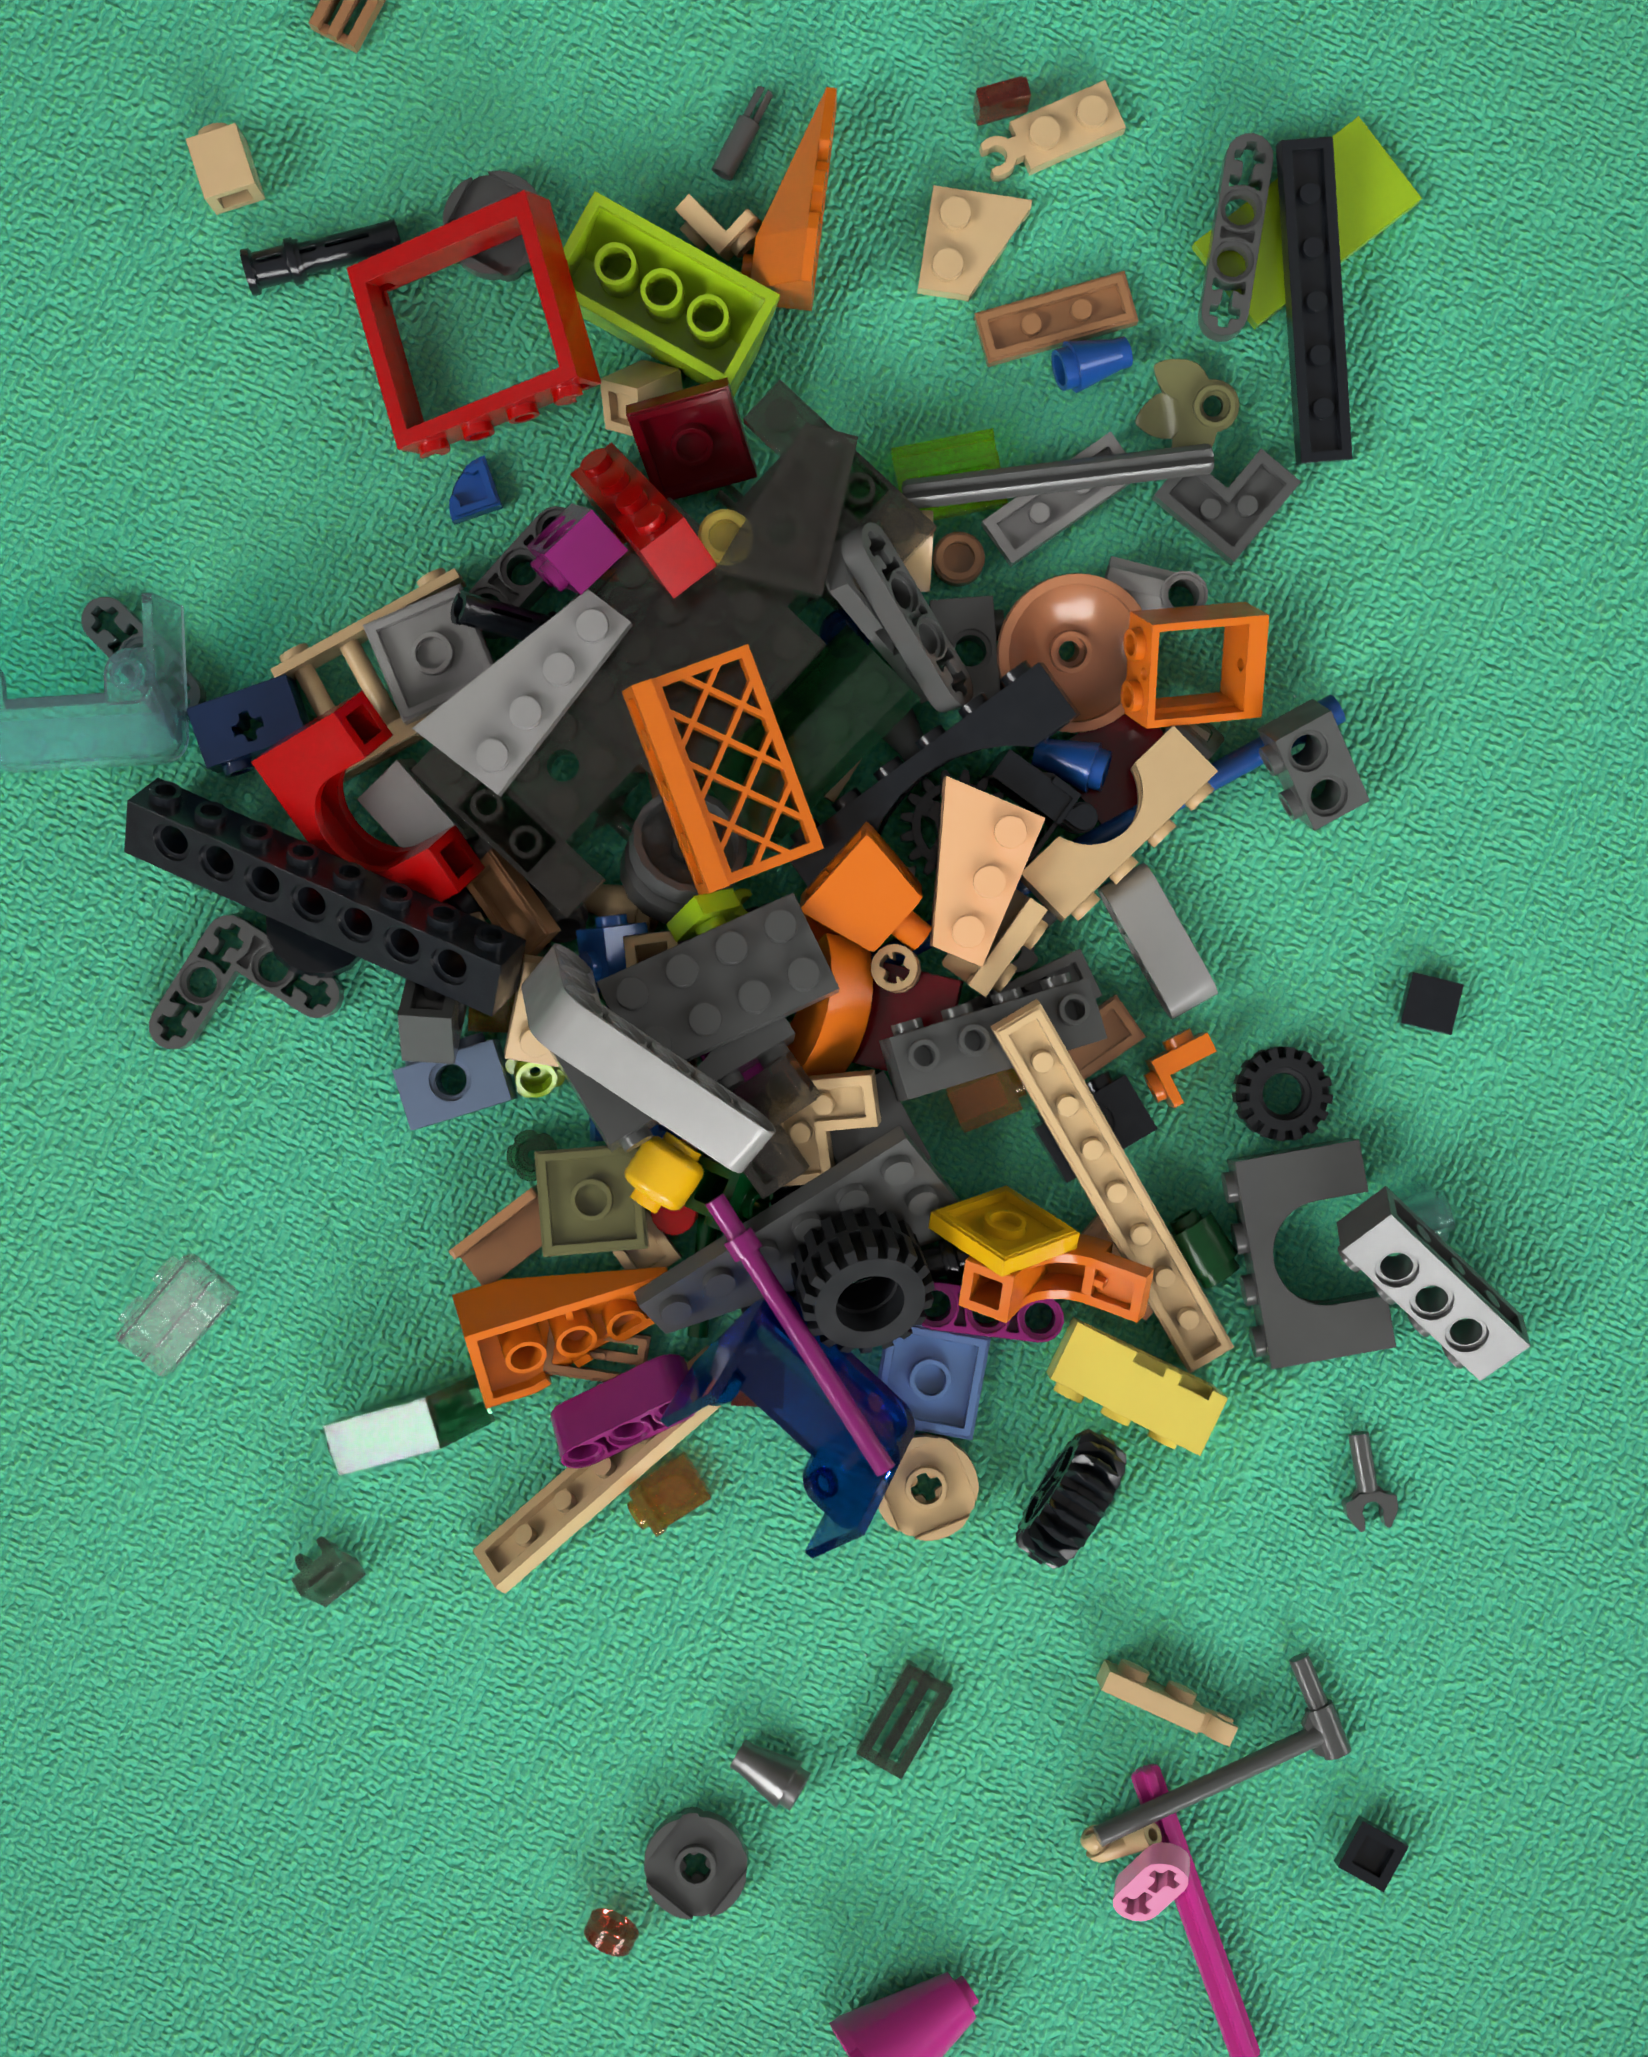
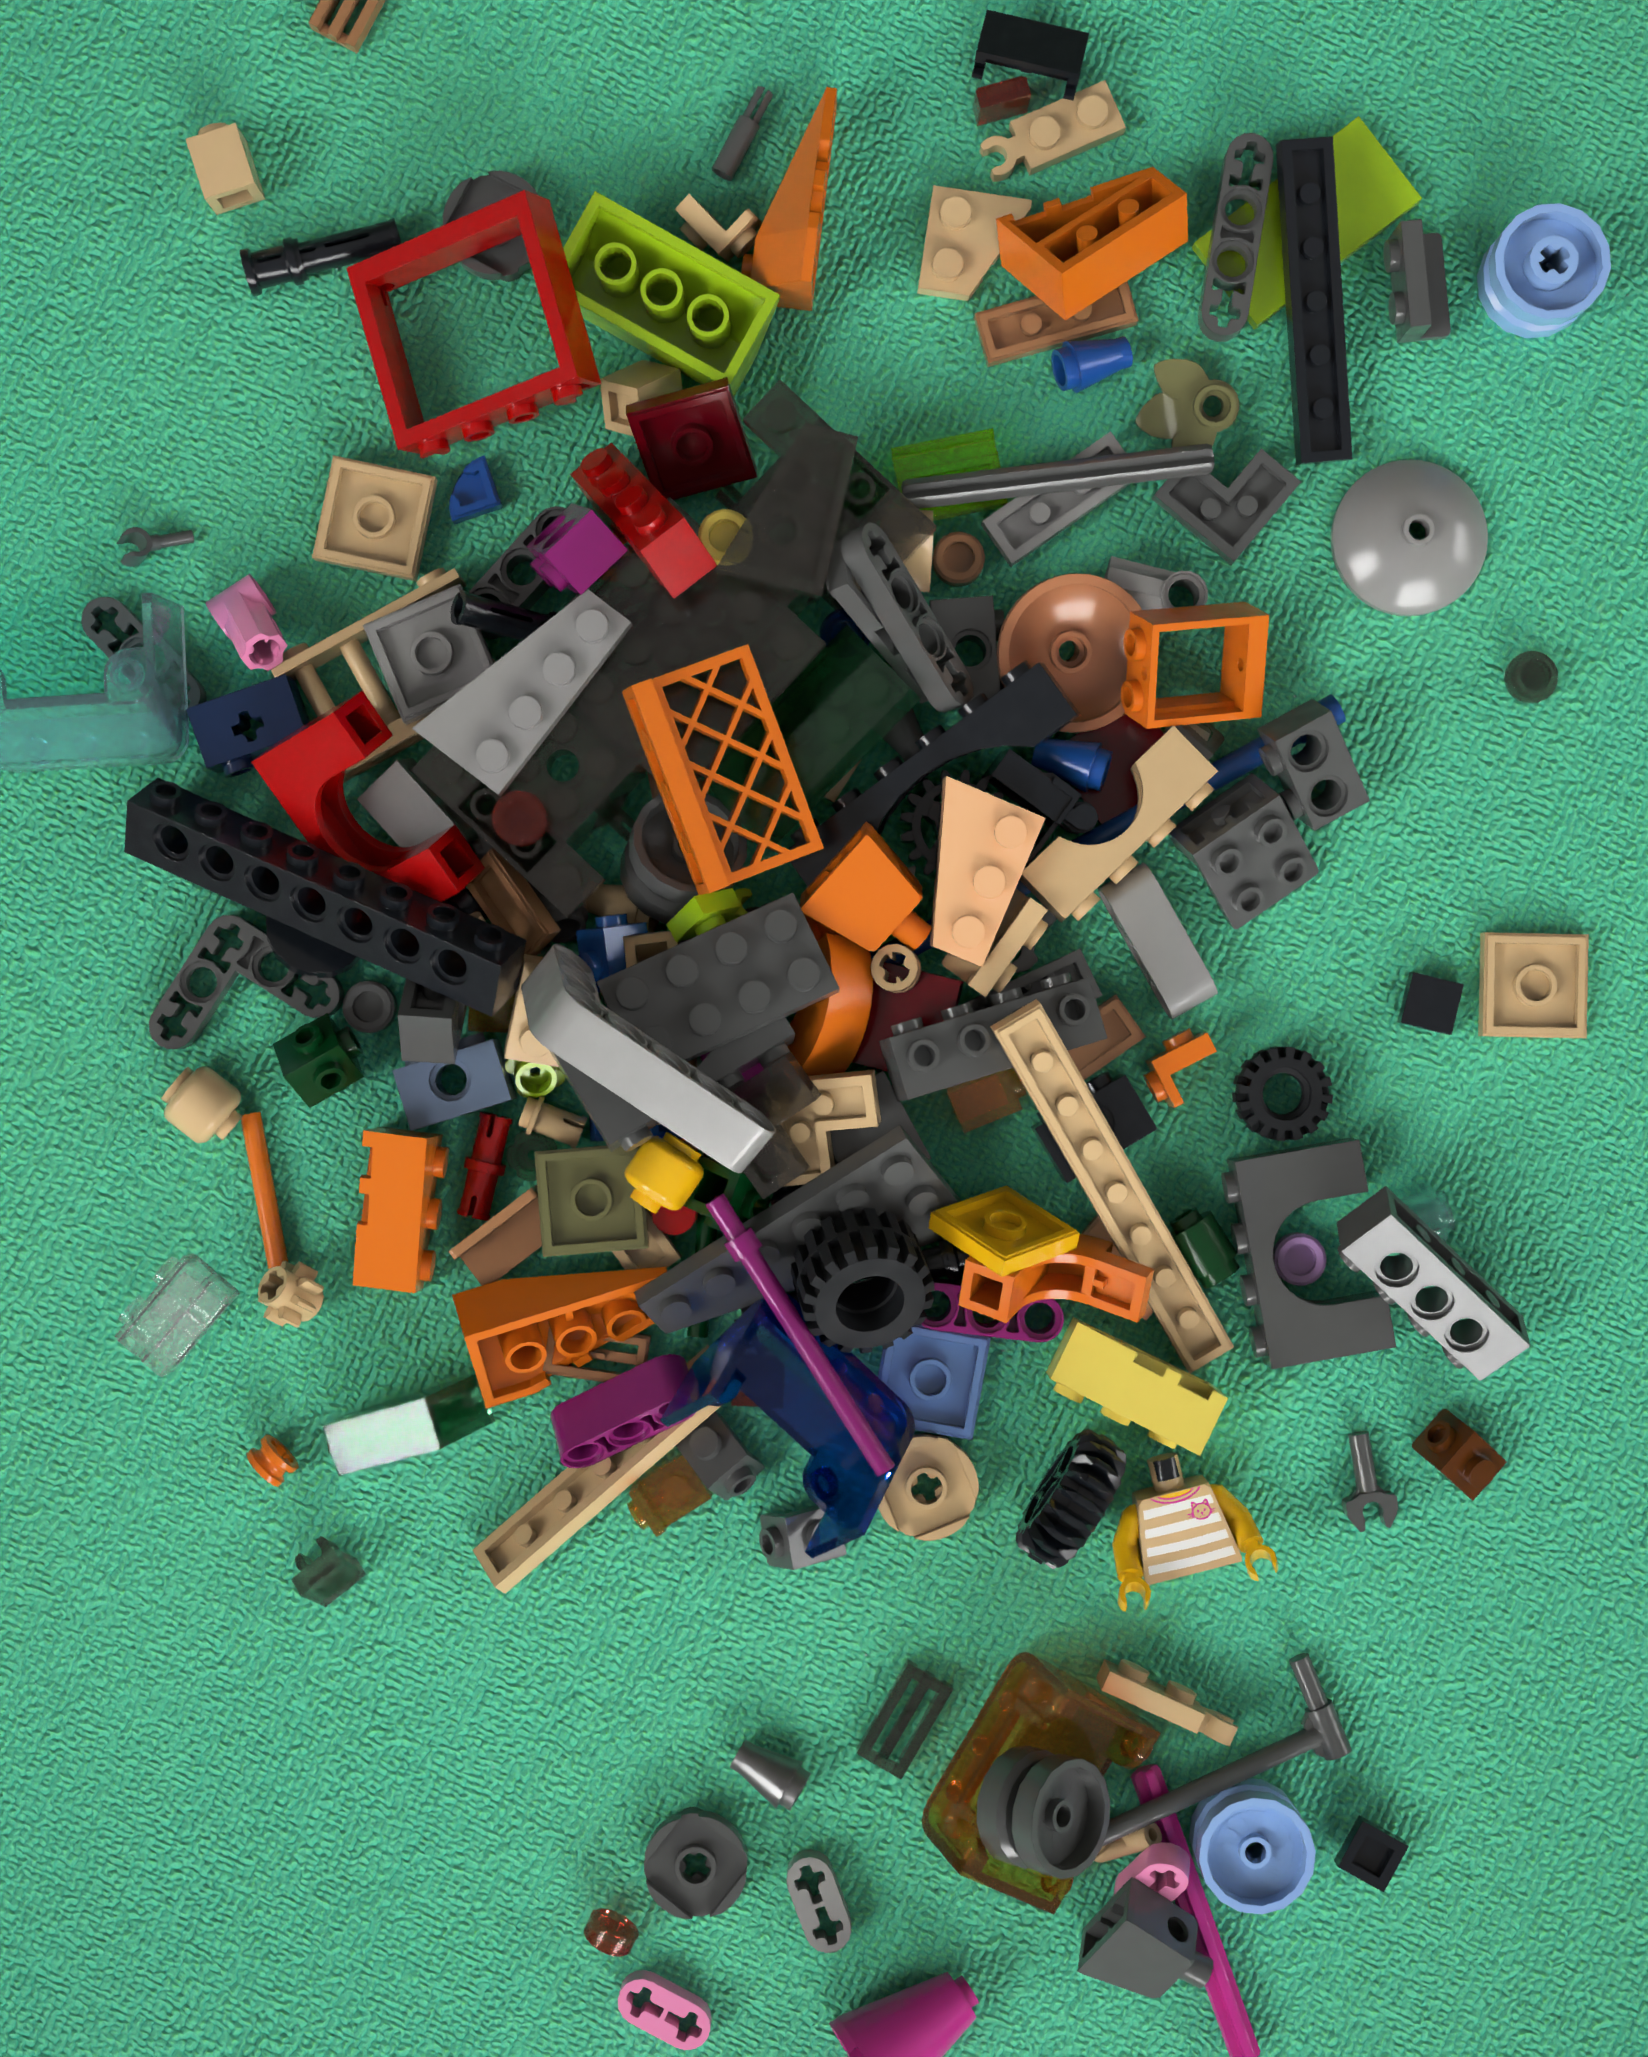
none -> dark grey hand [117,527,194,567]
none -> tan head [161,1066,243,1143]
none -> bright pink piece [206,573,288,671]
none -> orange bar [241,1112,288,1269]
none -> orange bush [246,1434,299,1487]
none -> tan gear [258,1261,324,1328]
none -> dark green brick [273,1013,364,1108]
none -> tan plate [312,455,438,582]
none -> dark grey tile [342,981,397,1033]
none -> orange wedge [353,1127,449,1293]
none -> red pin [457,1112,513,1221]
none -> clear red tile [492,790,548,846]
none -> tan pin [518,1096,587,1148]
none -> bright pink beam [618,1970,712,2050]
none -> dark grey bracket [676,1411,765,1500]
none -> dark grey bracket [759,1502,847,1570]
none -> light grey beam [786,1849,851,1953]
none -> clear orange windscreen [922,1652,1161,1914]
none -> black hinge [972,10,1089,101]
none -> dark grey wheel [977,1745,1110,1879]
none -> orange wedge [996,167,1188,321]
none -> dark grey torso [1077,1877,1213,1998]
none -> torso [1112,1453,1278,1612]
none -> dark grey bracket [1168,773,1319,929]
none -> light blue wheel [1189,1778,1316,1915]
none -> lavender tile [1273,1232,1326,1286]
none -> light grey dish [1331,459,1488,616]
none -> dark grey bracket [1383,219,1451,343]
none -> reddish brown bracket [1412,1409,1507,1501]
none -> light blue wheel [1477,203,1611,338]
none -> tan tile [1478,932,1589,1038]
none -> clear smoke plate [1504,651,1558,704]

